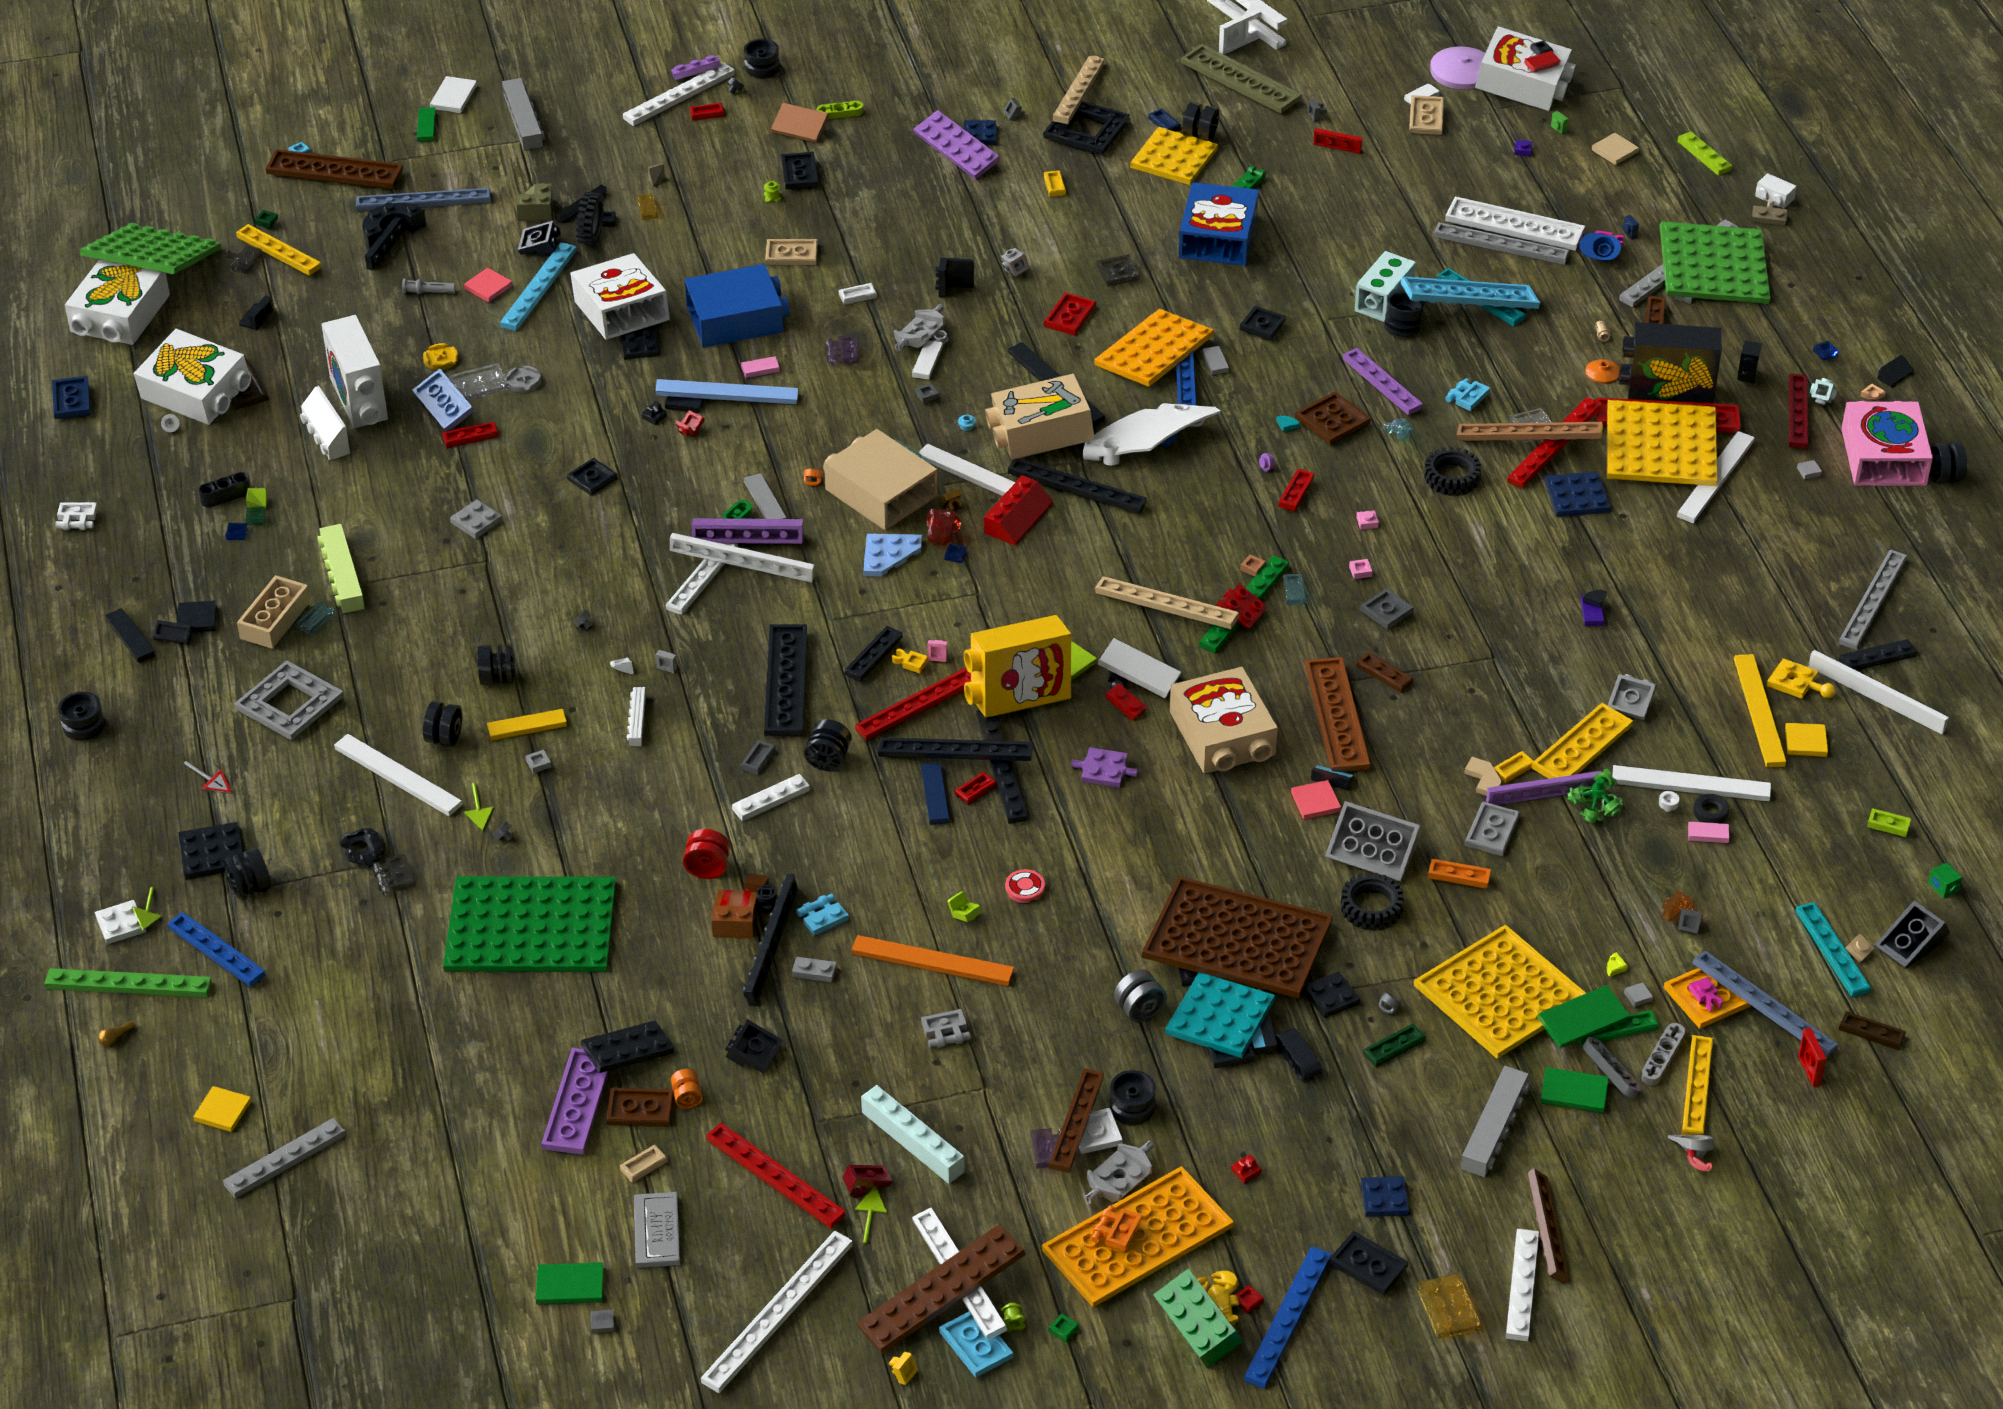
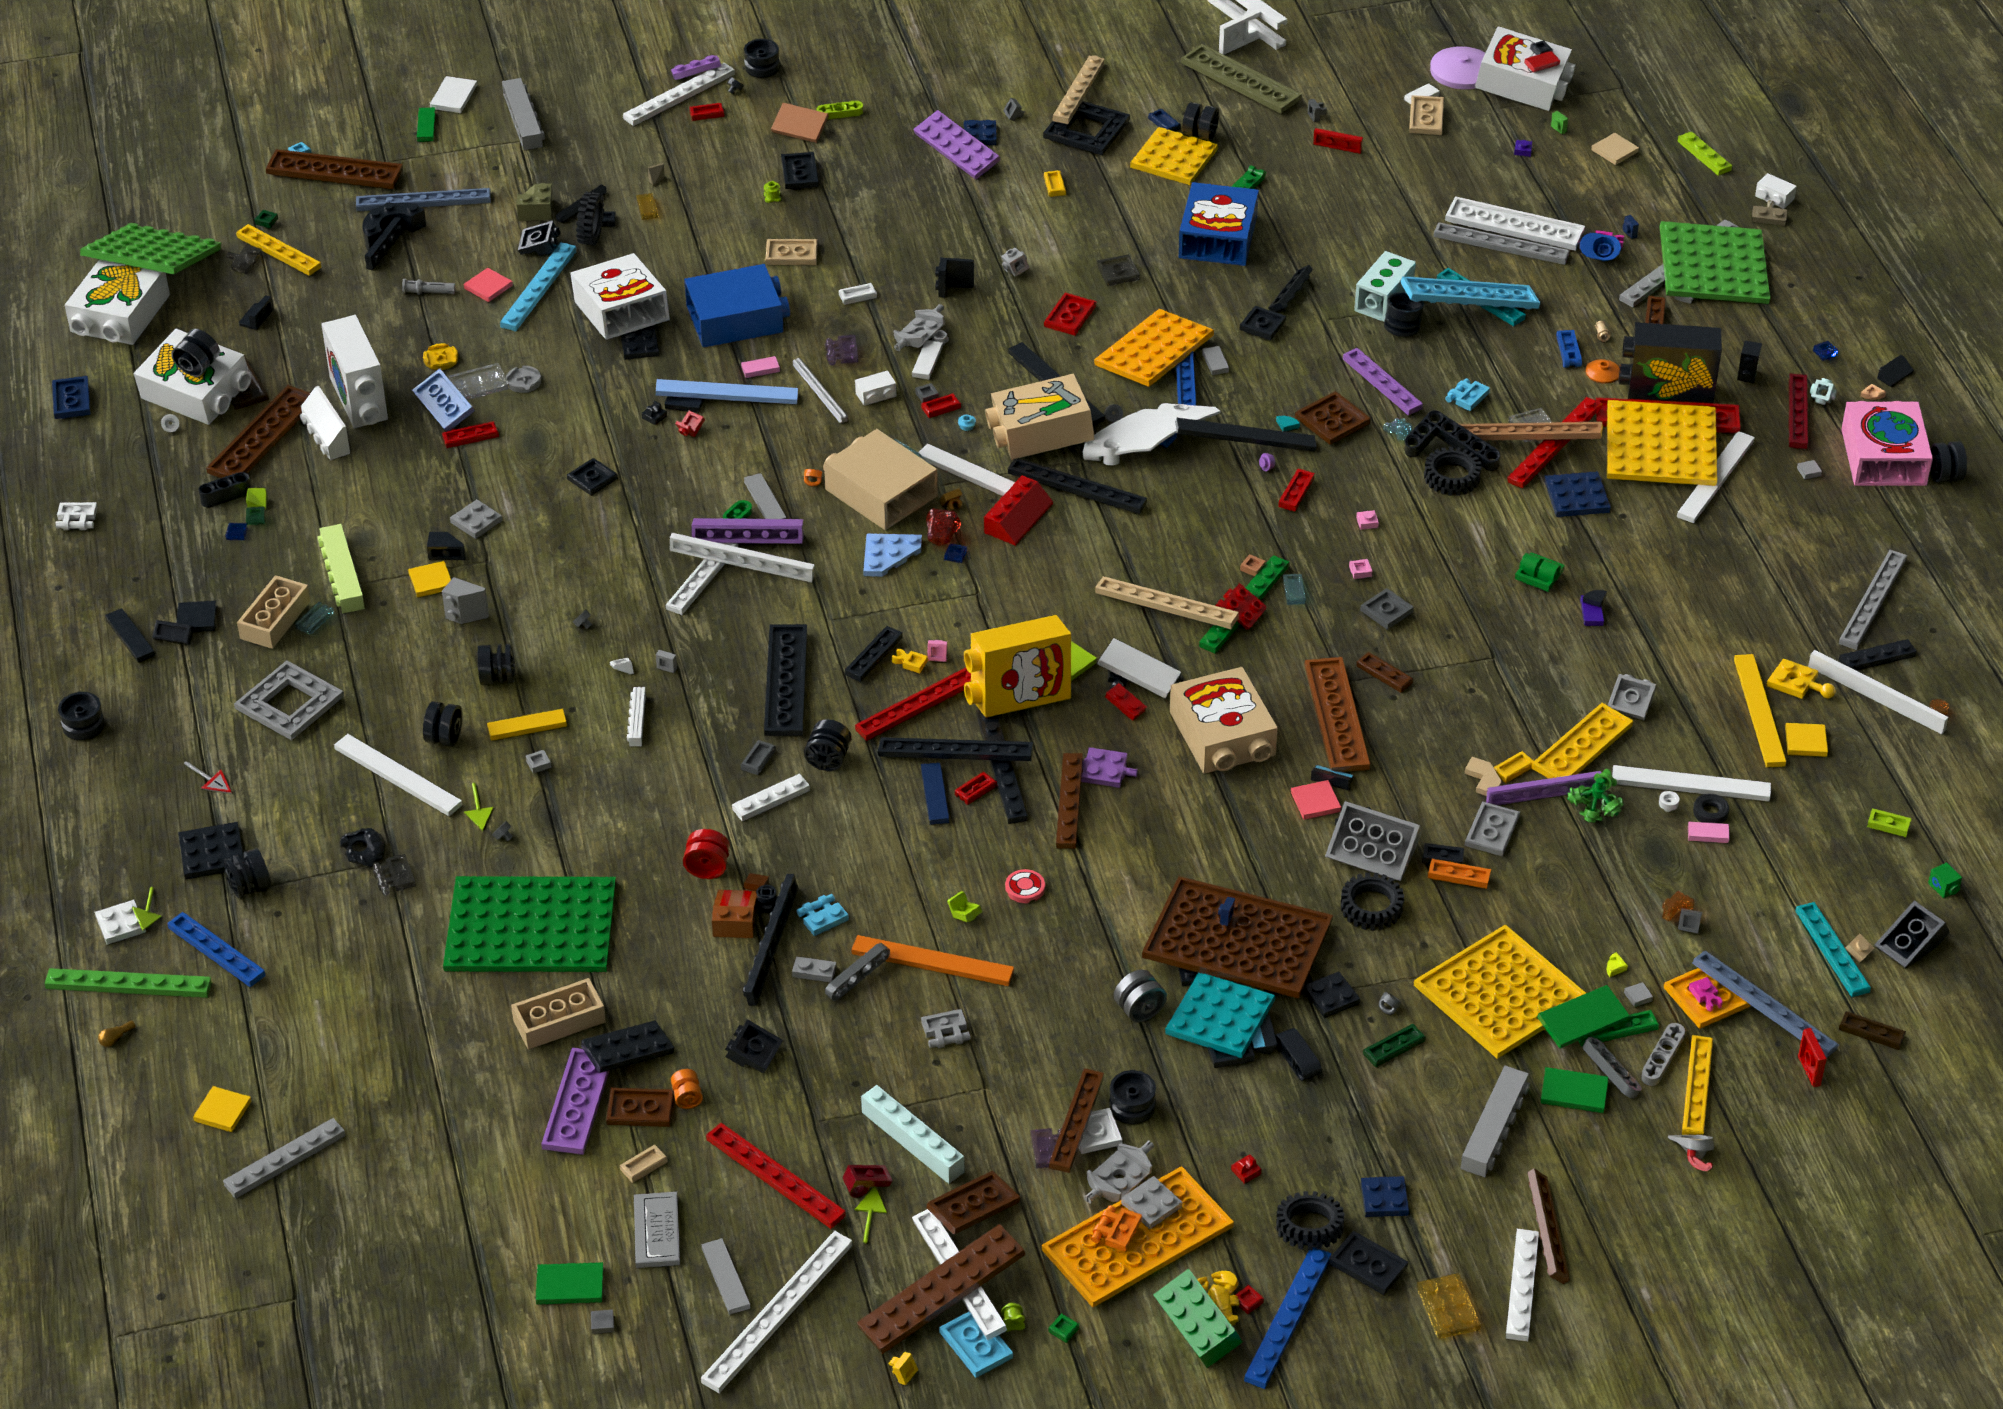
none -> black wheel [171,329,220,377]
none -> reddish brown plate [206,385,310,478]
none -> yellow tile [408,561,451,598]
none -> black slope [427,532,466,560]
none -> light grey slope [442,577,489,624]
none -> tan brick [511,978,606,1049]
none -> light grey tile [701,1238,750,1315]
none -> axle [793,358,848,423]
none -> dark grey beam [825,943,890,1001]
none -> white brick [855,371,896,406]
none -> red tile [921,393,961,418]
none -> reddish brown plate [926,1170,1020,1235]
none -> reddish brown plate [1056,753,1083,849]
none -> dark grey tile [1104,404,1123,422]
none -> light grey plate [1121,1176,1182,1229]
none -> black tile [1175,417,1317,452]
none -> dark blue plate [1218,897,1235,926]
none -> black plate [1268,264,1313,312]
none -> black tyre [1276,1191,1344,1250]
none -> black beam [1405,410,1500,471]
none -> black plate [1422,843,1464,864]
none -> green plate [1515,552,1565,592]
none -> blue plate [1556,330,1582,368]
none -> clear orange tile [1929,699,1949,716]

